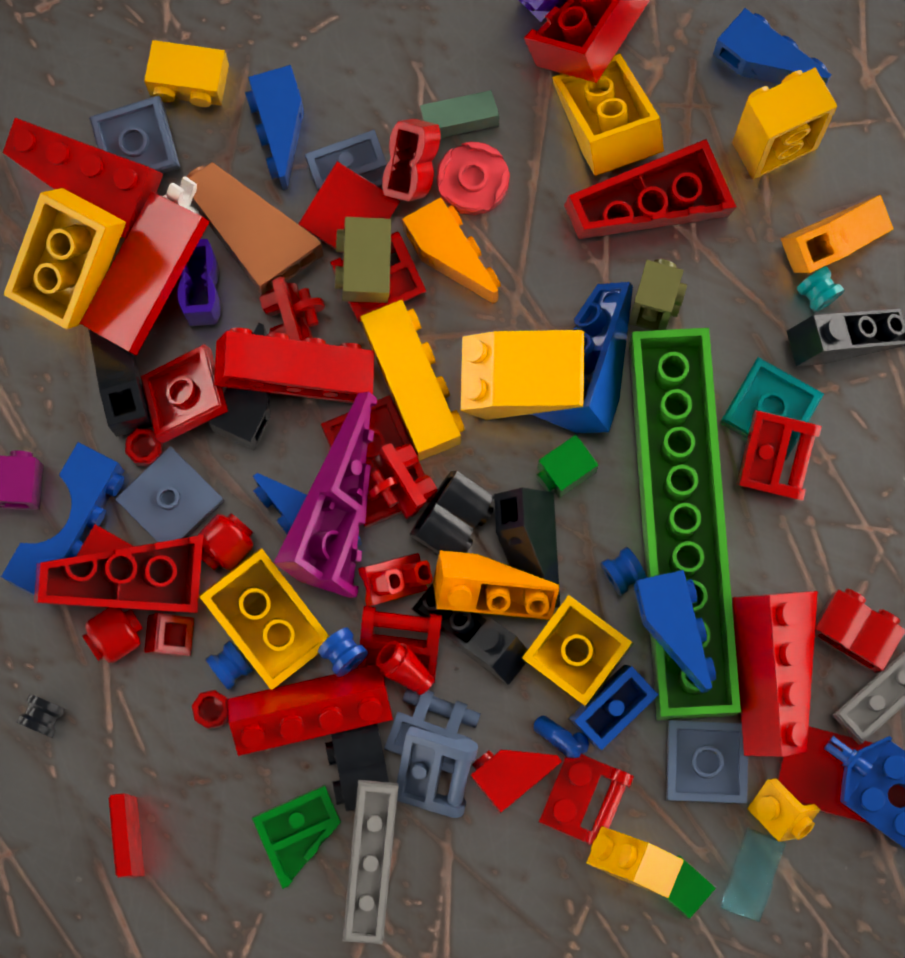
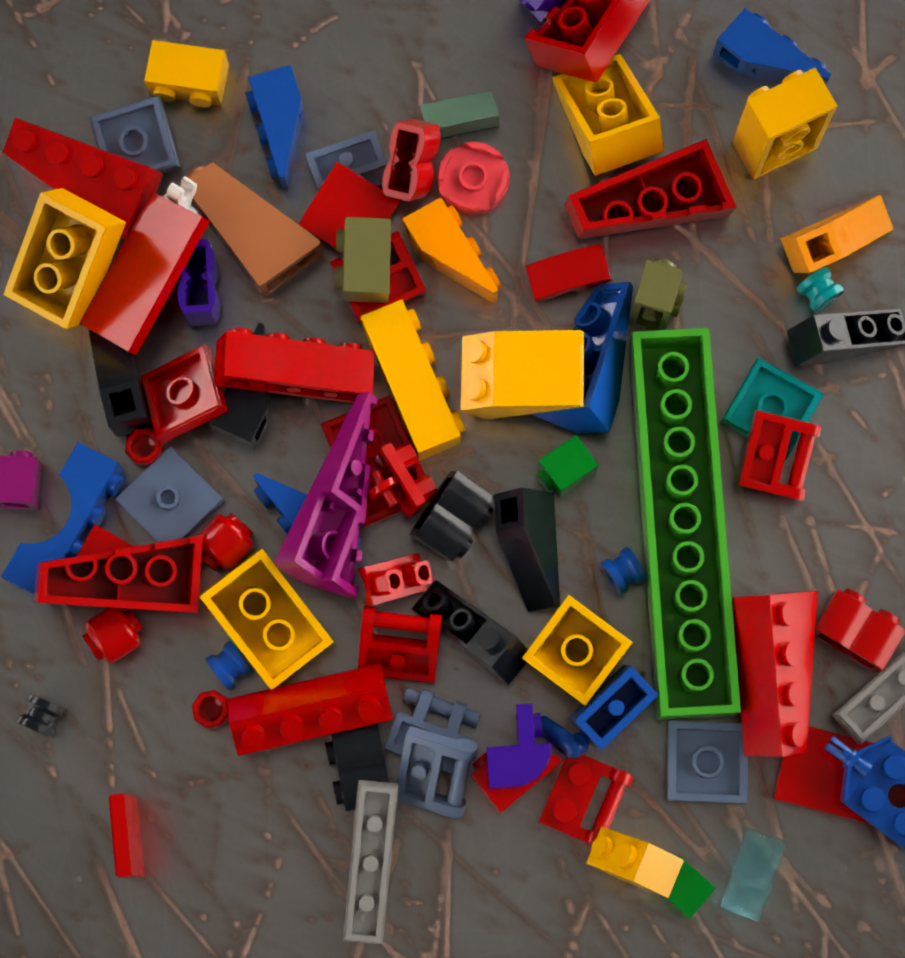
red slope [144,613,194,656] -> none
green wing [252,784,341,889] -> none
red hips [259,277,325,341] -> none
blue wheel [318,627,368,677] -> none
red cone [376,641,434,695] -> none
light orange slope [433,550,559,620] -> none
blue slope [634,570,716,693] -> none
yellow bracket [747,778,820,842] -> none
none -> dark purple brick [486,703,552,790]
none -> red slope [525,244,612,303]

